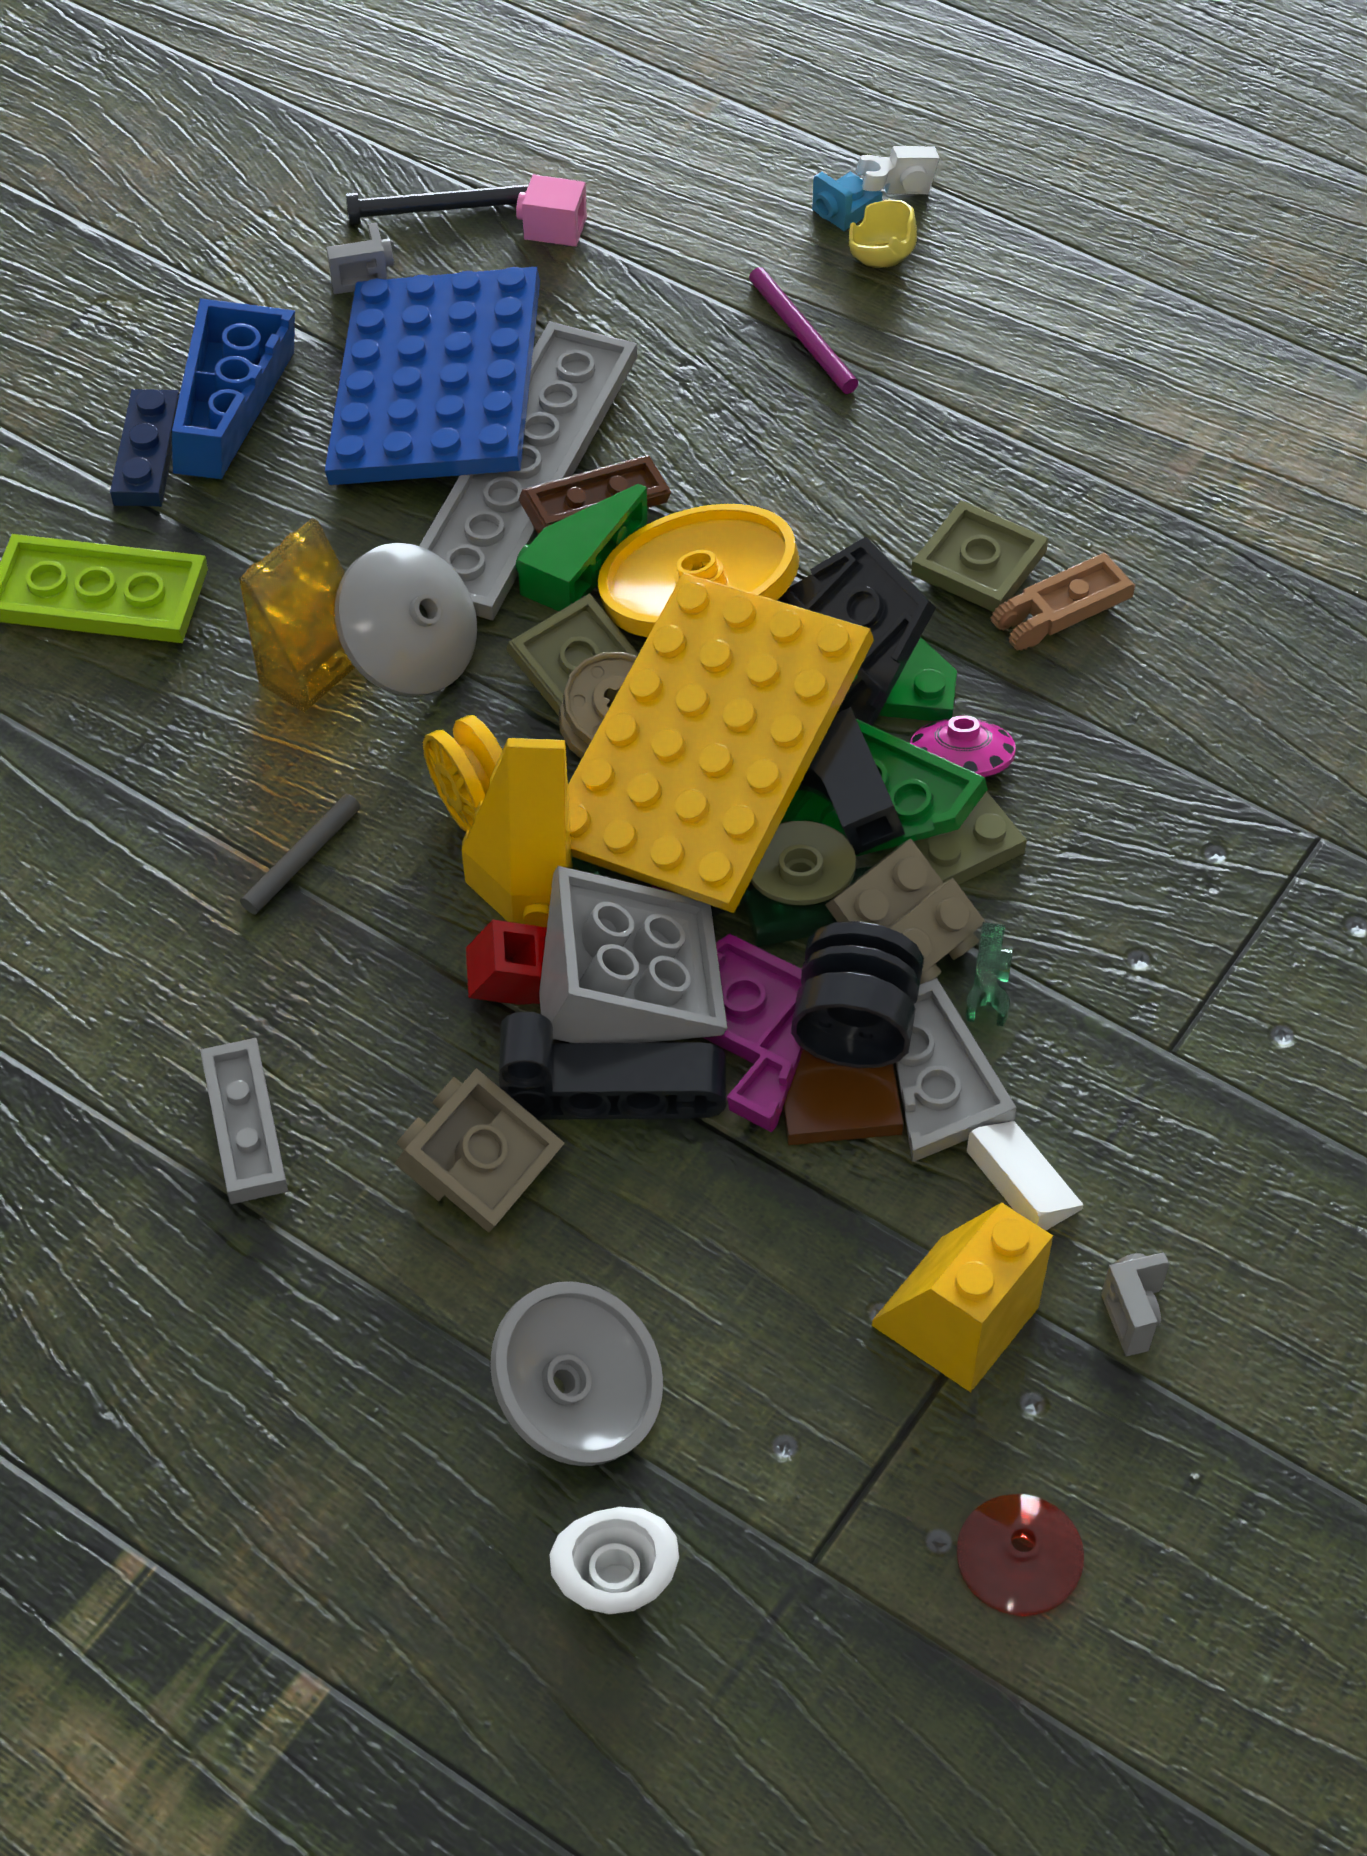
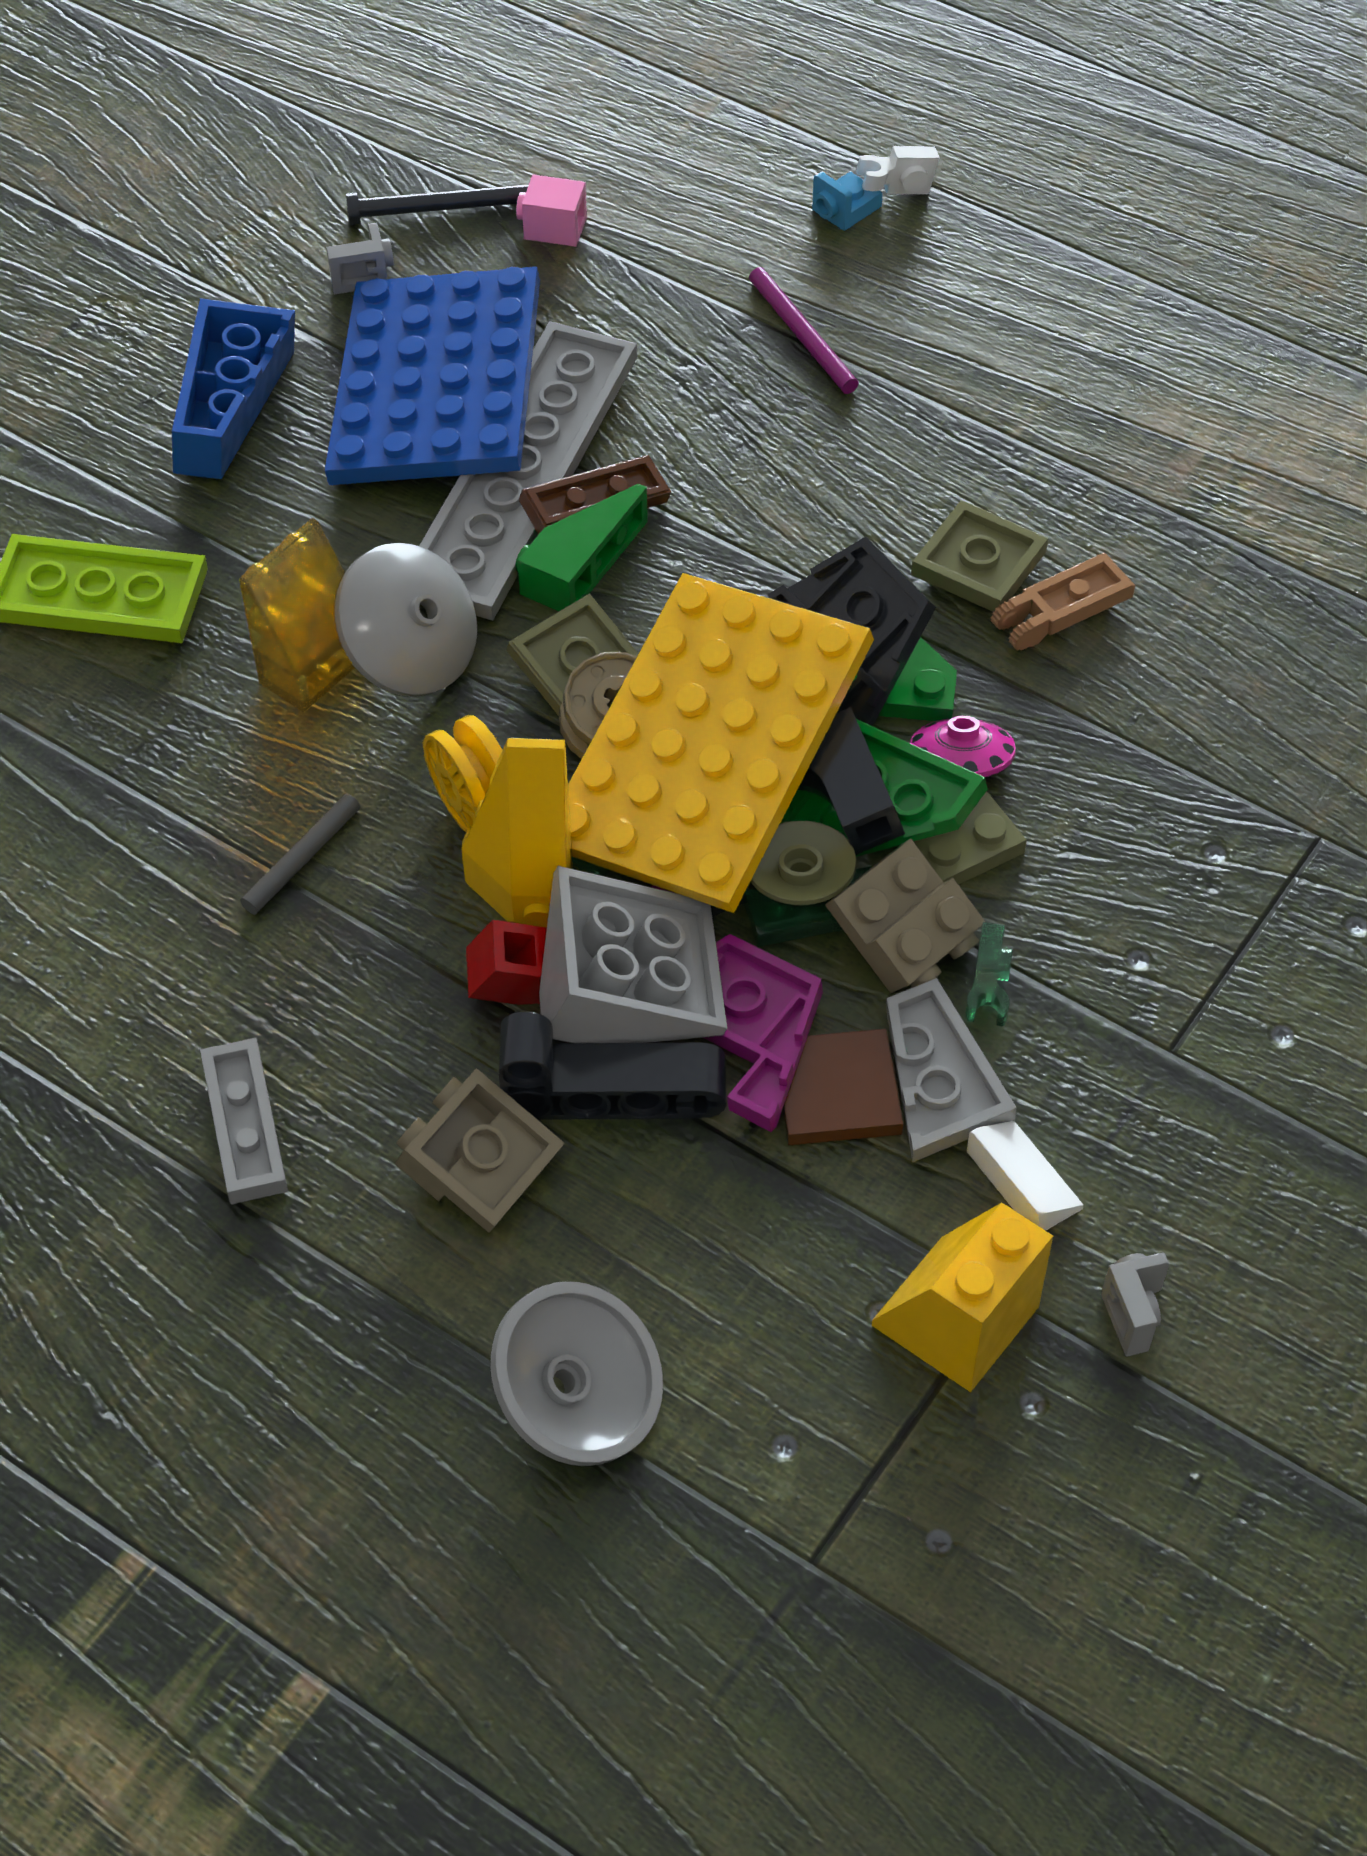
dark blue plate [110,389,180,507] -> none
white hat [549,1507,679,1614] -> none
yellow dish [598,504,799,638] -> none
black wheel [791,921,924,1068] -> none
light yellow hair [849,199,917,268] -> none
clear red dish [957,1494,1084,1616] -> none

